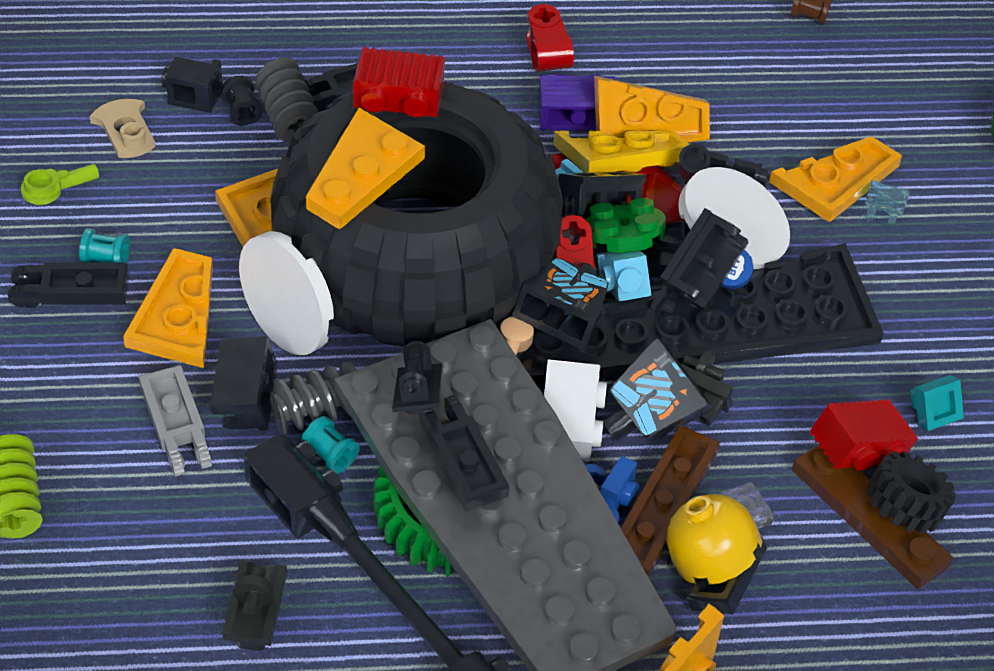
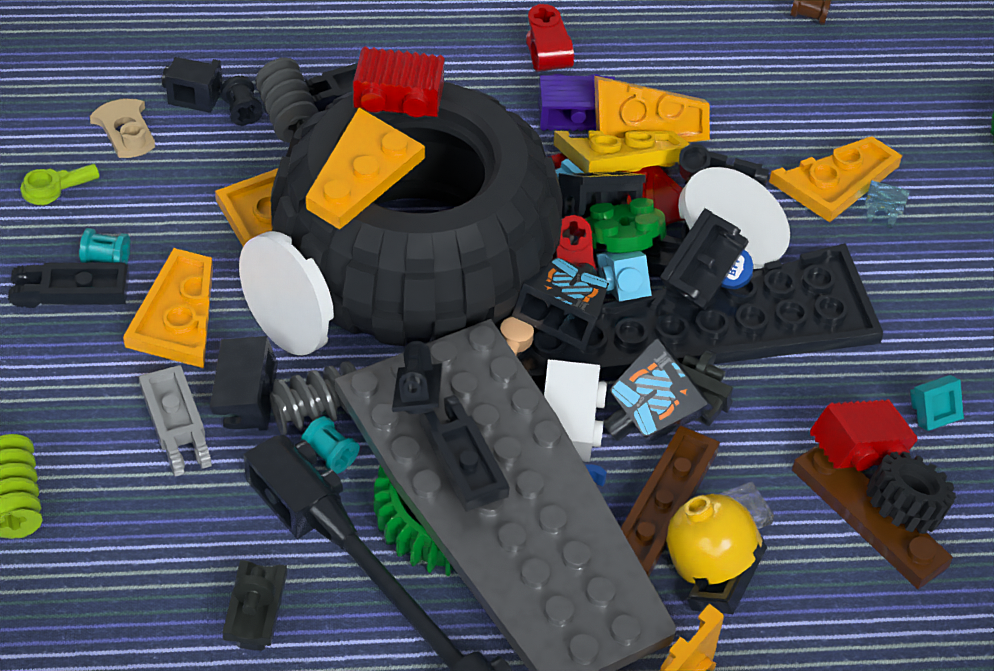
blue plate [600,456,639,523] -> none

